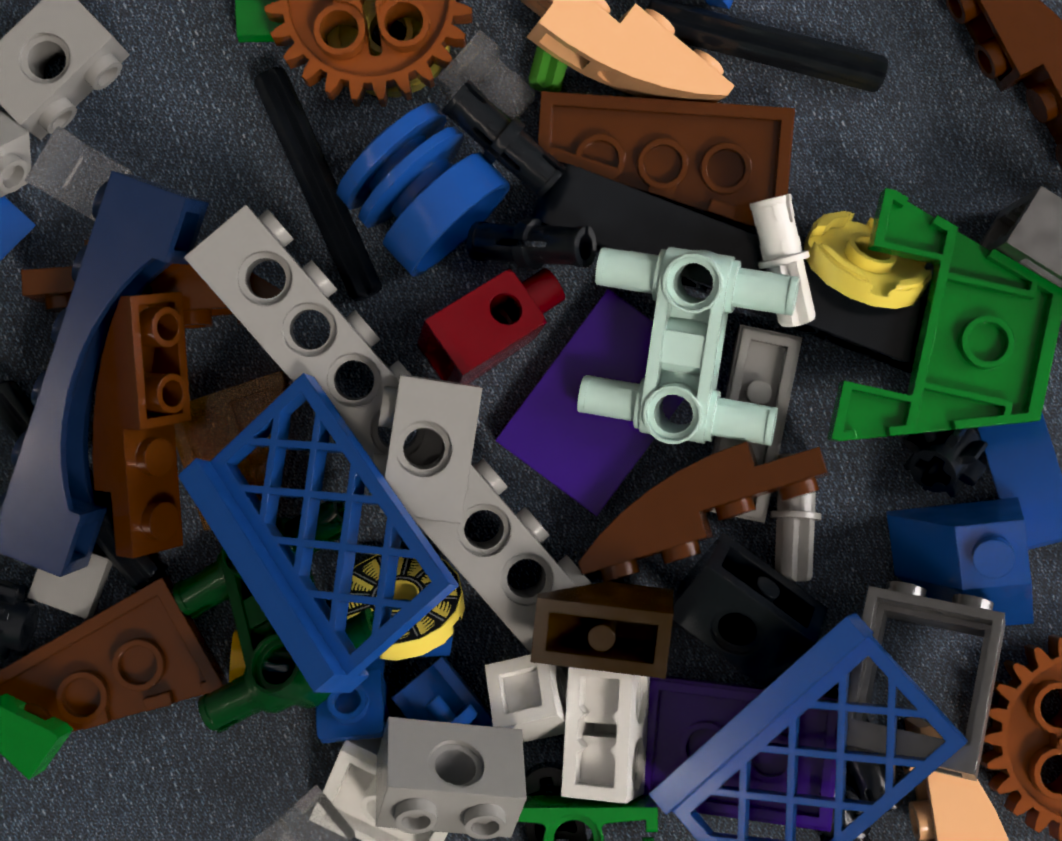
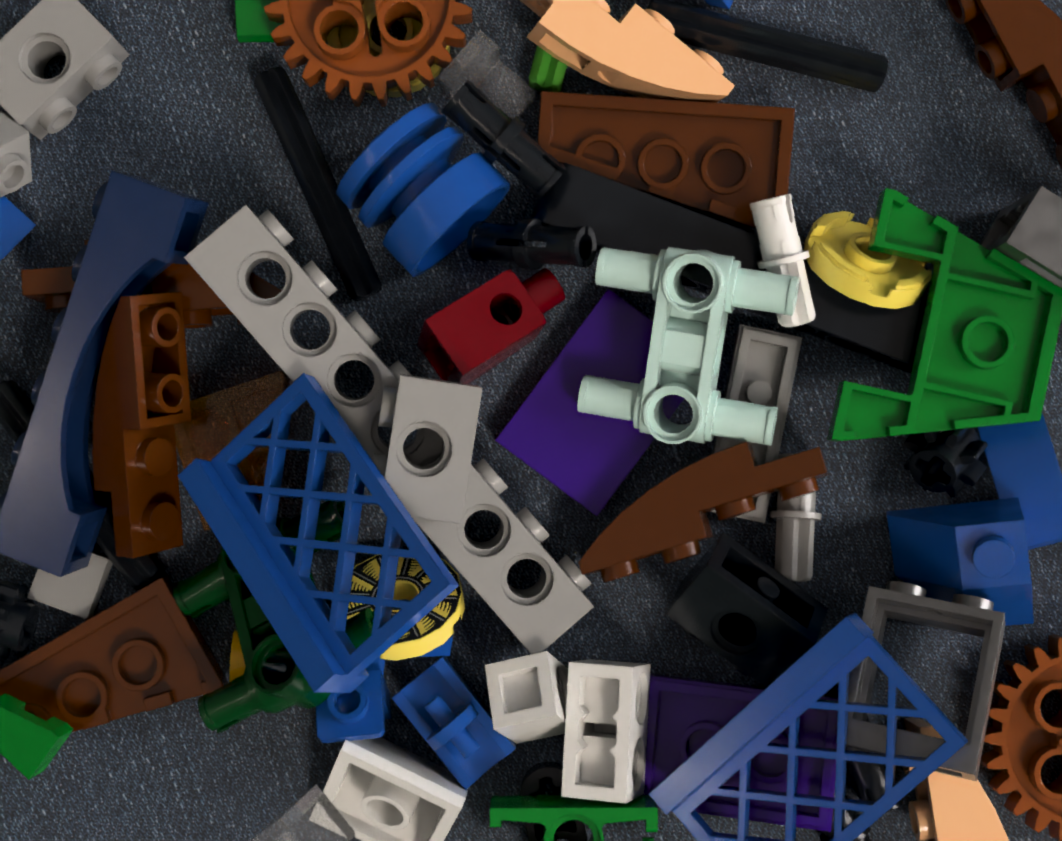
clear panel [25,126,133,222] -> none
light grey brick [375,717,527,840] -> none
dark brown slope [530,582,674,679] -> none

